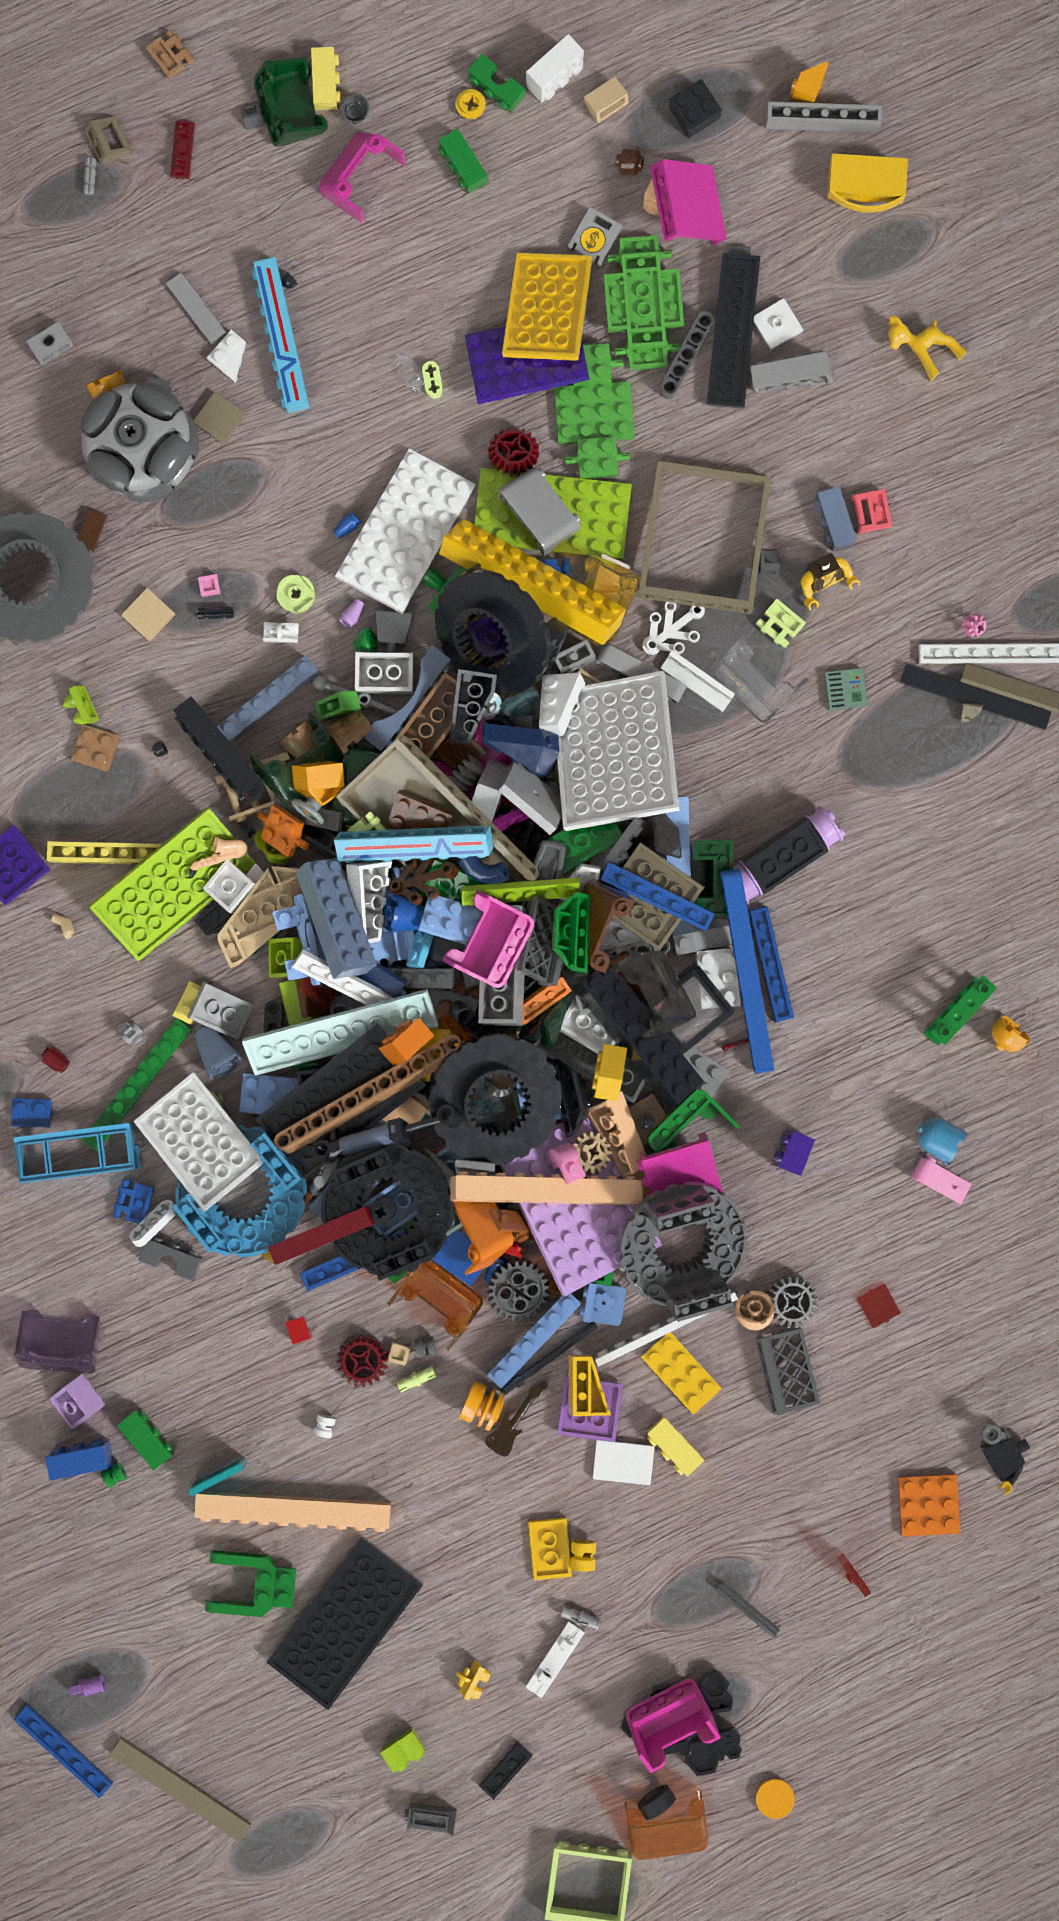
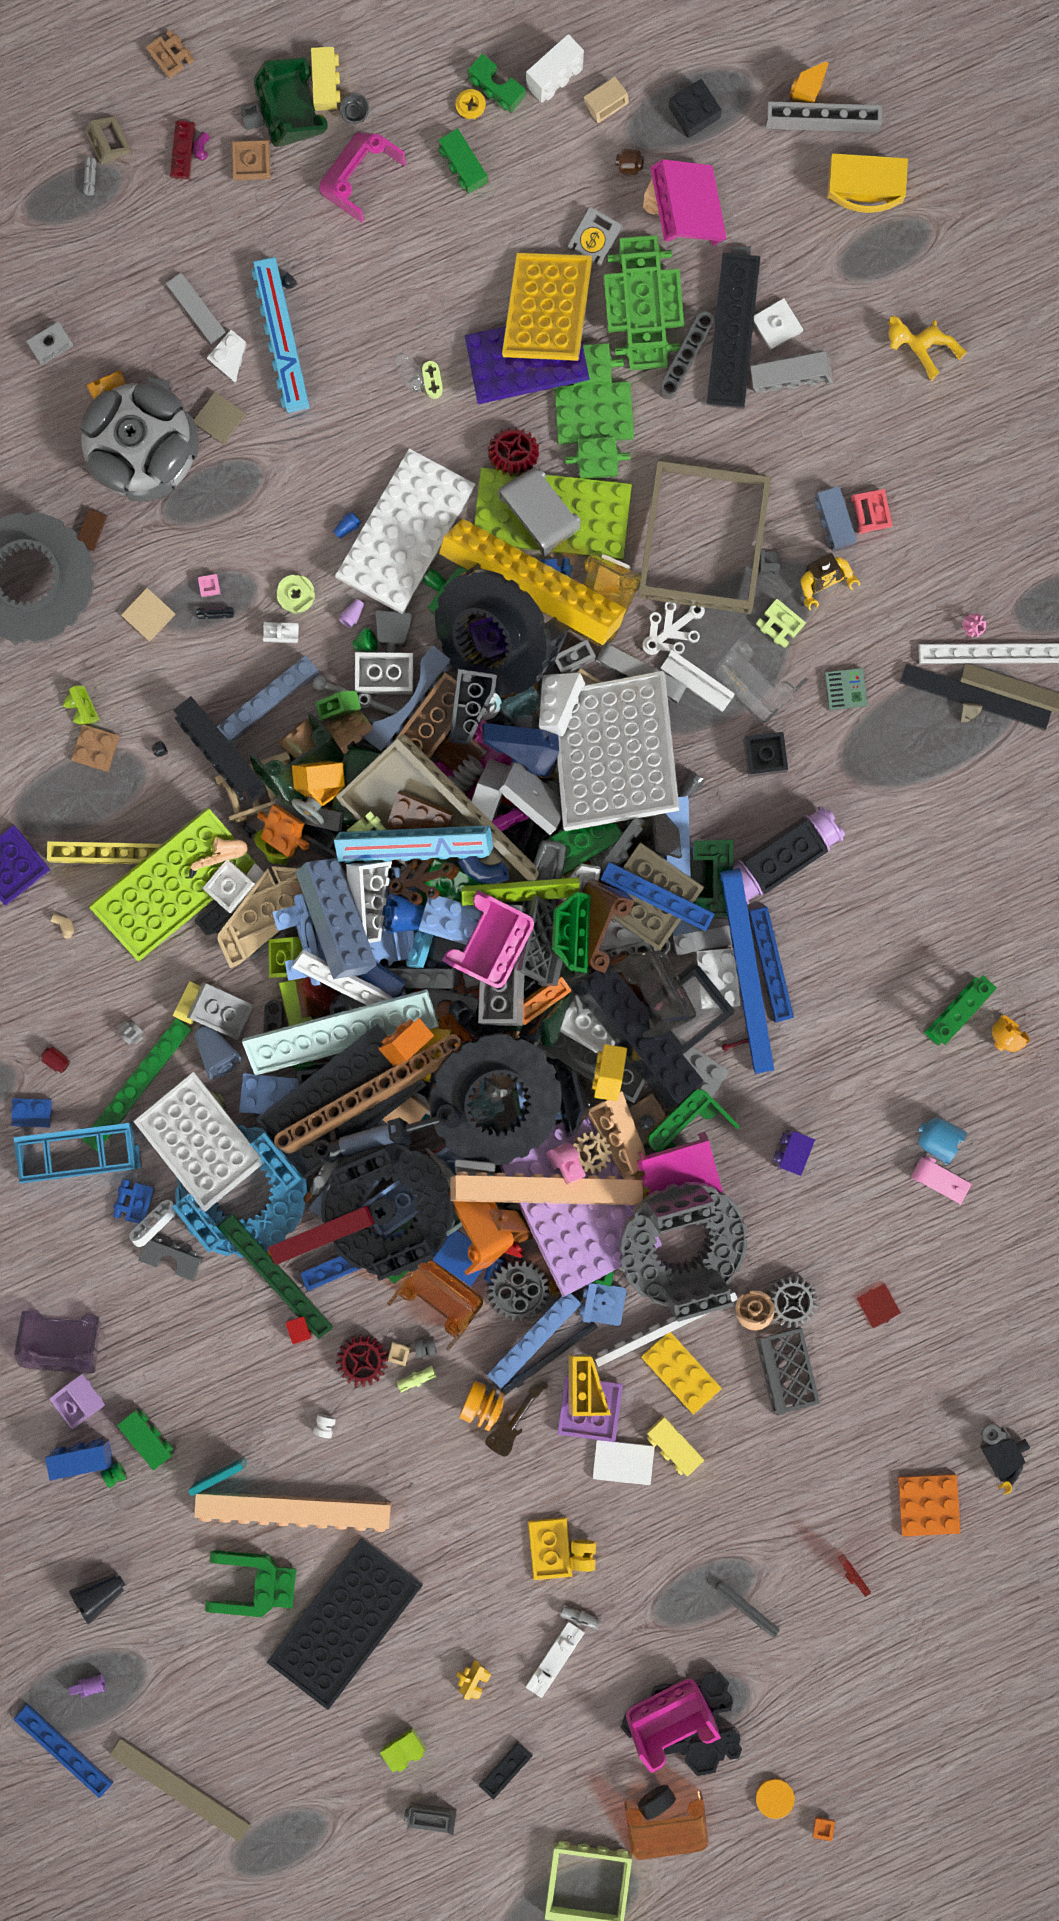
none -> black cone [69,1574,125,1624]
none -> magenta arm [193,132,210,161]
none -> dark green tile [217,1213,333,1340]
none -> medium nougat plate [231,140,271,181]
none -> flat silver cone [679,771,705,800]
none -> black brick [743,732,788,777]
none -> orange plate [812,1816,835,1841]

